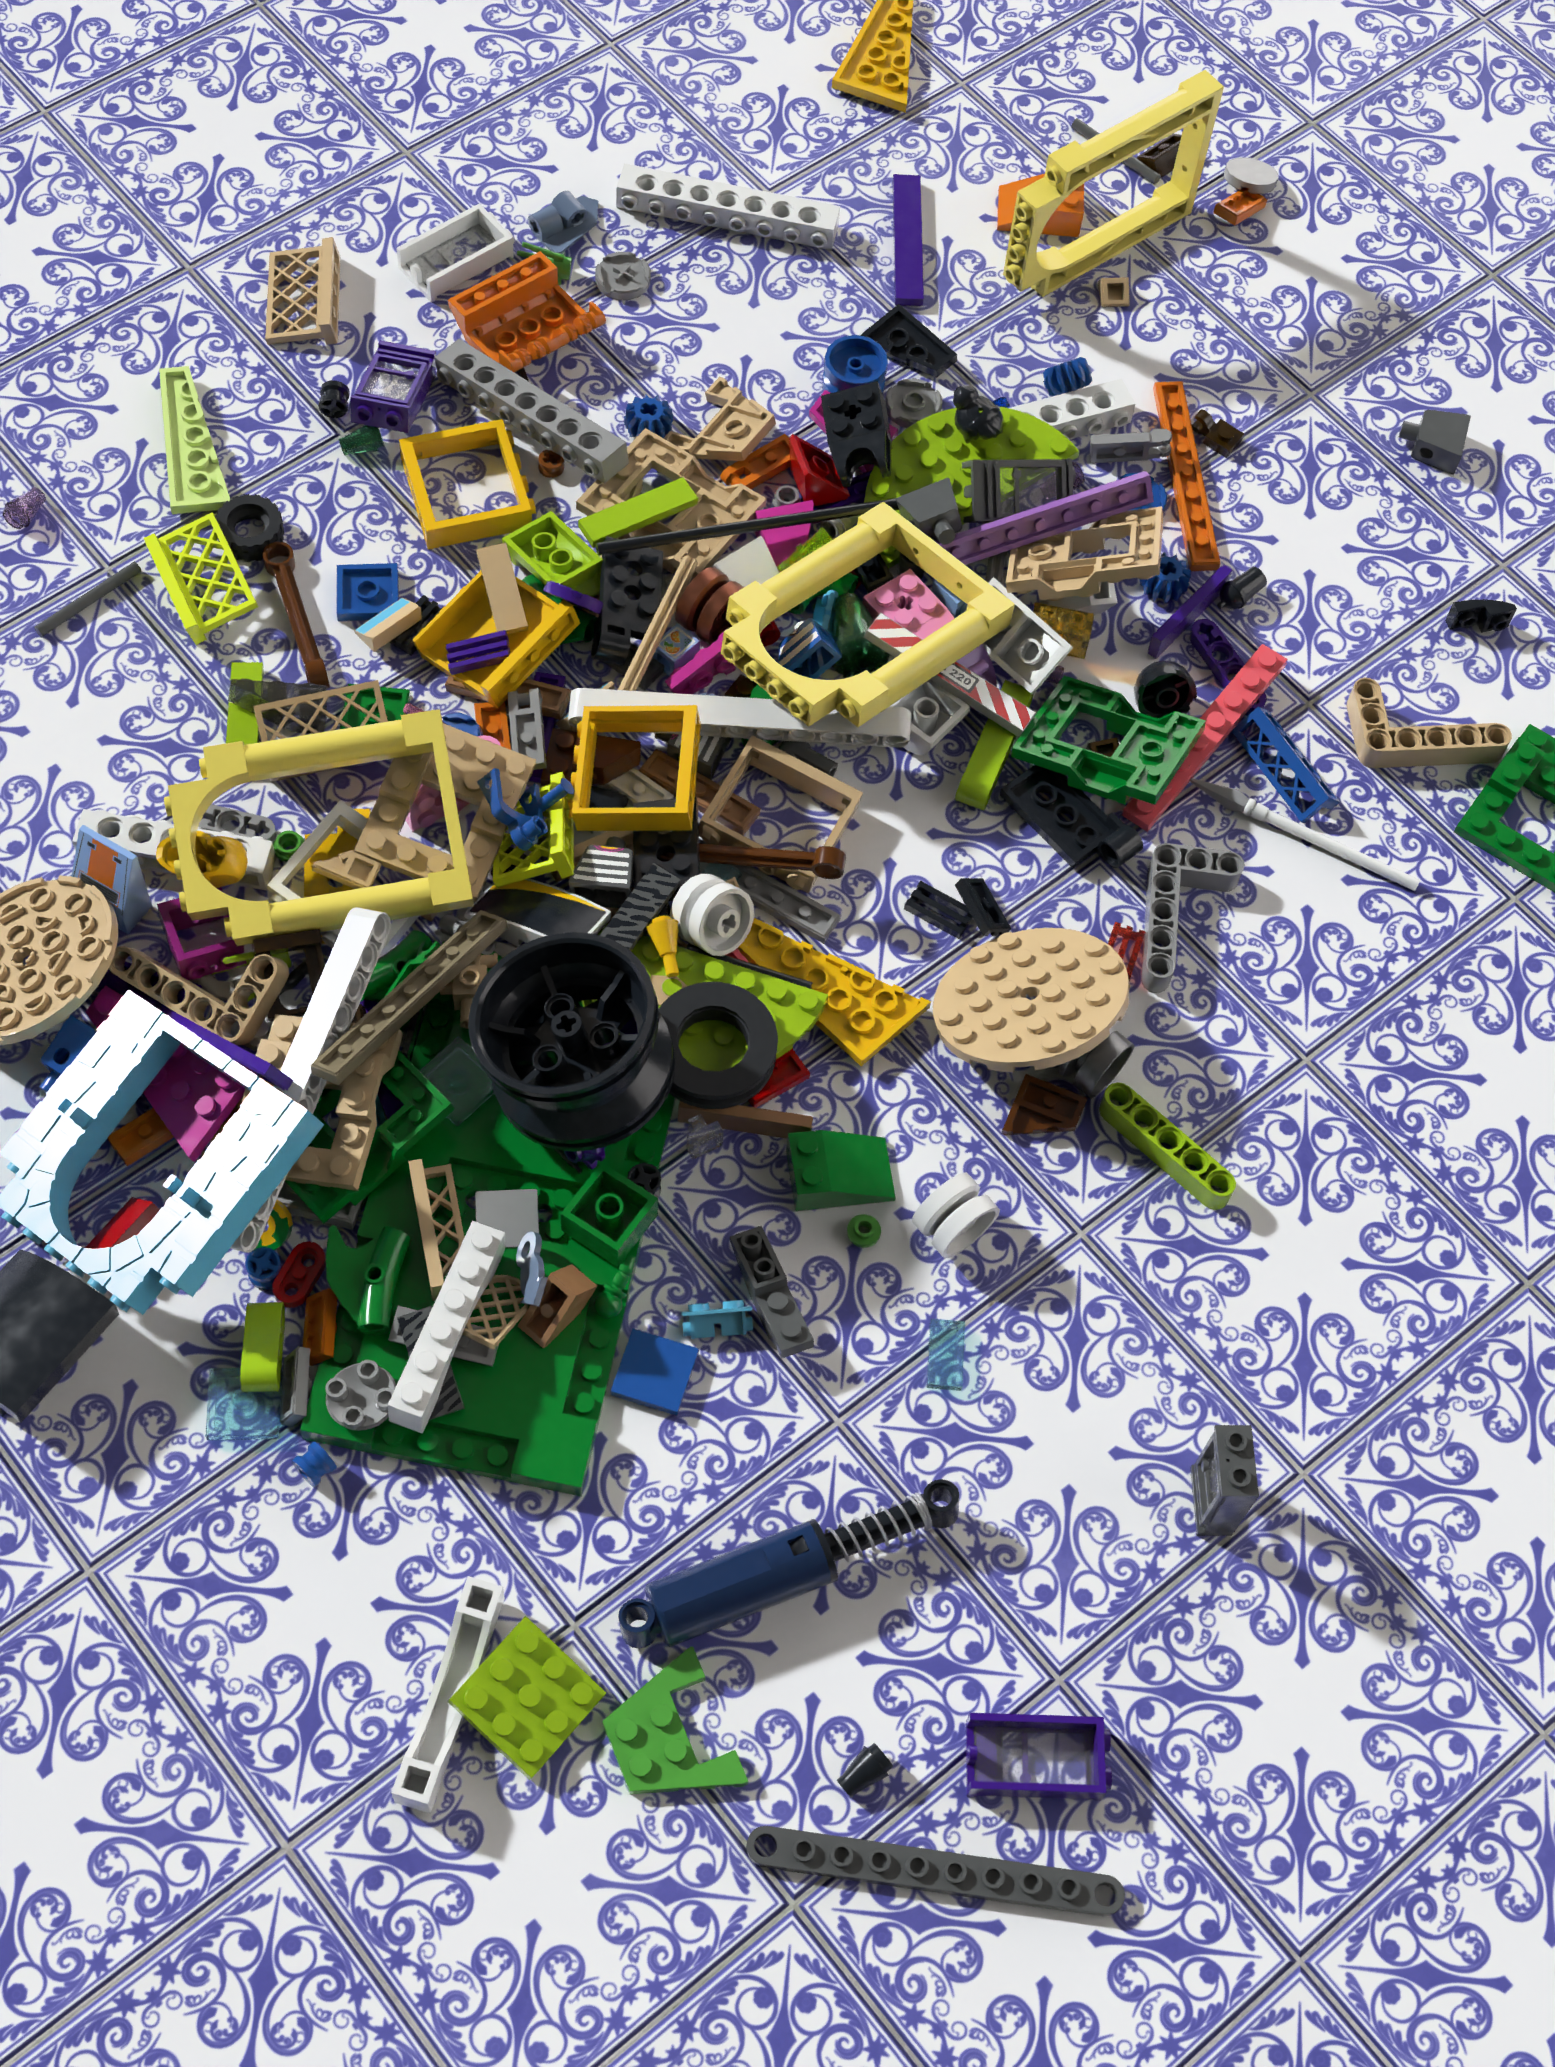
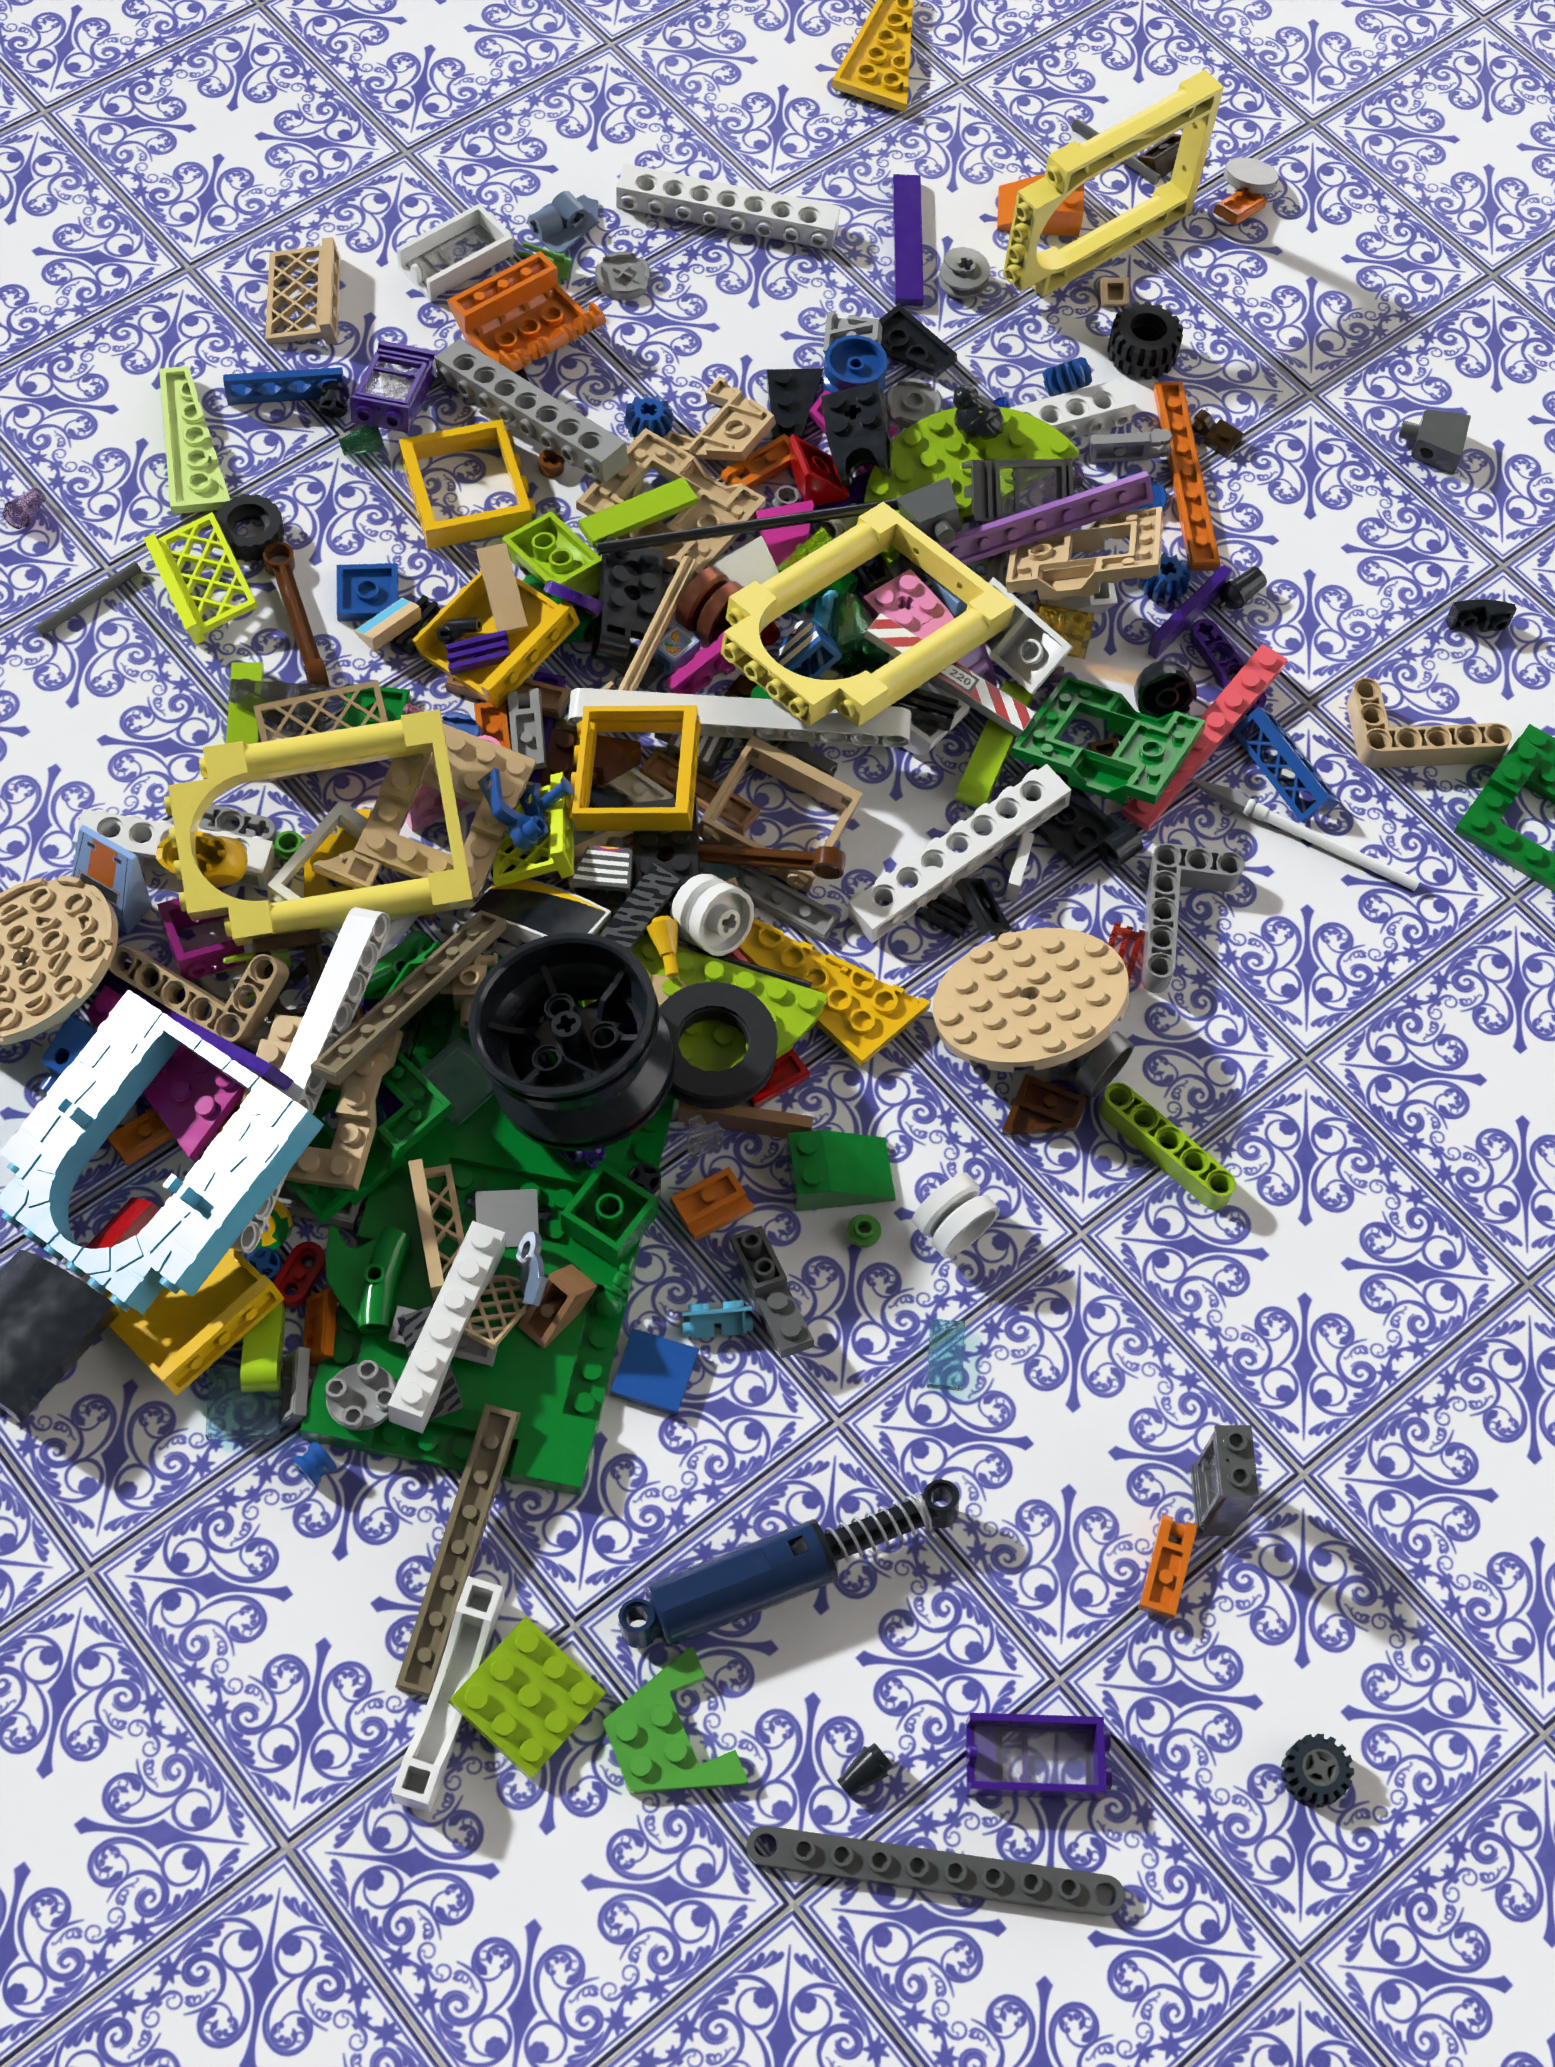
none -> yellow panel [102,1248,284,1397]
none -> blue fence [223,367,344,405]
none -> dark tan tile [395,1403,521,1697]
none -> black arm [436,617,482,645]
none -> orange plate [670,1167,754,1242]
none -> black wing [766,368,824,441]
none -> light grey wing [823,312,882,354]
none -> white brick [848,764,1071,944]
none -> black tile [891,688,959,732]
none -> light grey piece [938,247,990,299]
none -> white tile [1005,831,1035,902]
none -> black tyre [1107,302,1183,380]
none -> orange plate [1138,1514,1197,1620]
none -> black wheel [1281,1733,1354,1808]

